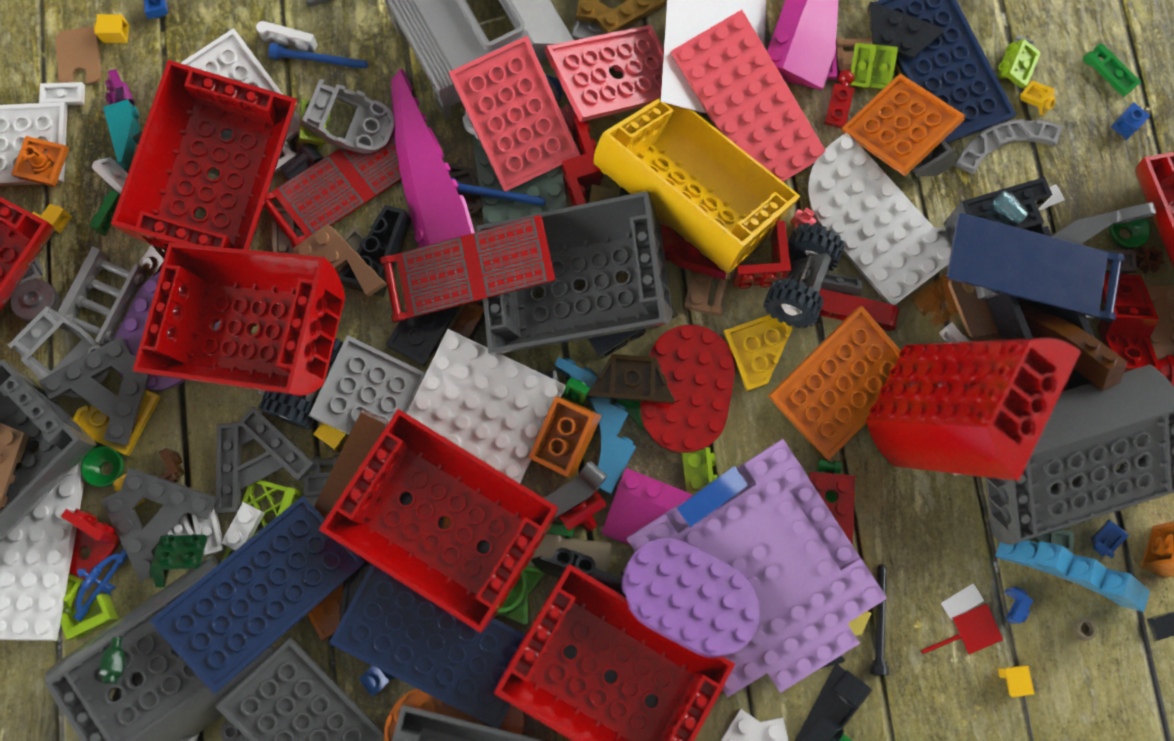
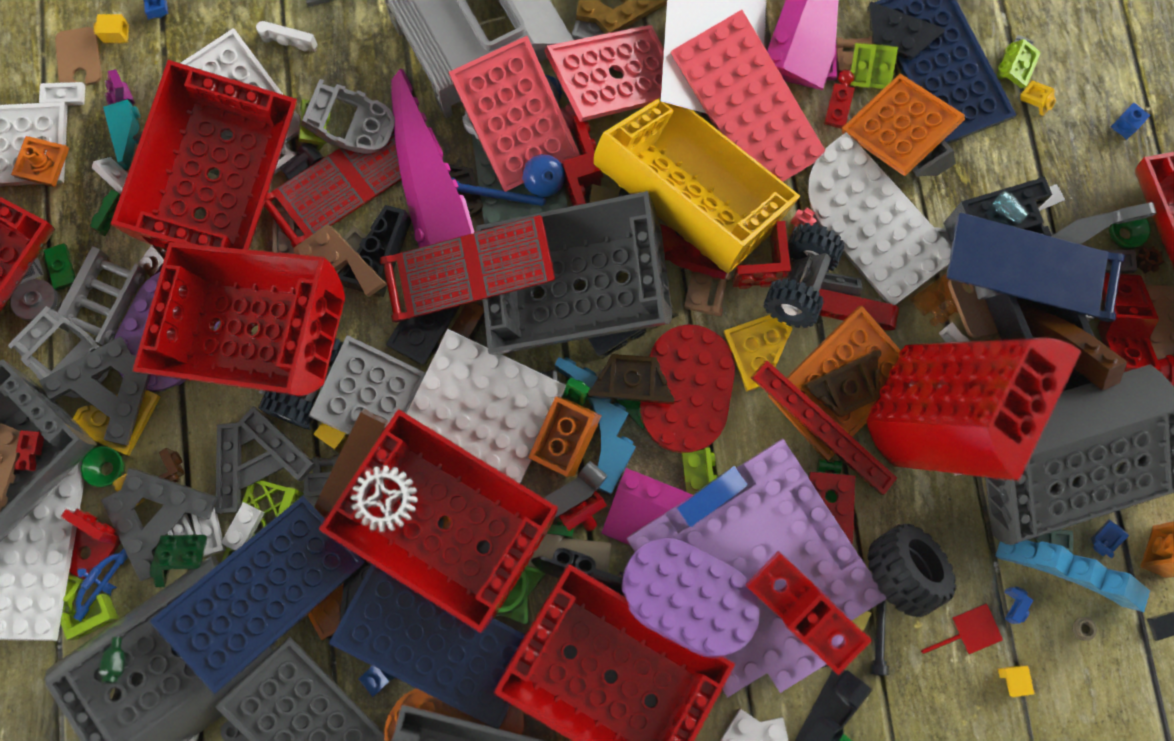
yellow panel [32,204,72,233] -> none
blue piece [268,43,368,69] -> none
white sticker [941,584,984,620] -> none
light grey tile [954,119,1063,174] -> none
green plate [1083,43,1141,98] -> none
none -> red plate [15,430,44,471]
none -> green plate [43,243,76,291]
none -> white gear [351,466,417,532]
none -> blue cylinder [522,154,566,197]
none -> red bracket [745,550,872,675]
none -> red plate [751,361,897,495]
none -> dark brown wing [803,349,881,417]
none -> black tyre [867,524,956,617]

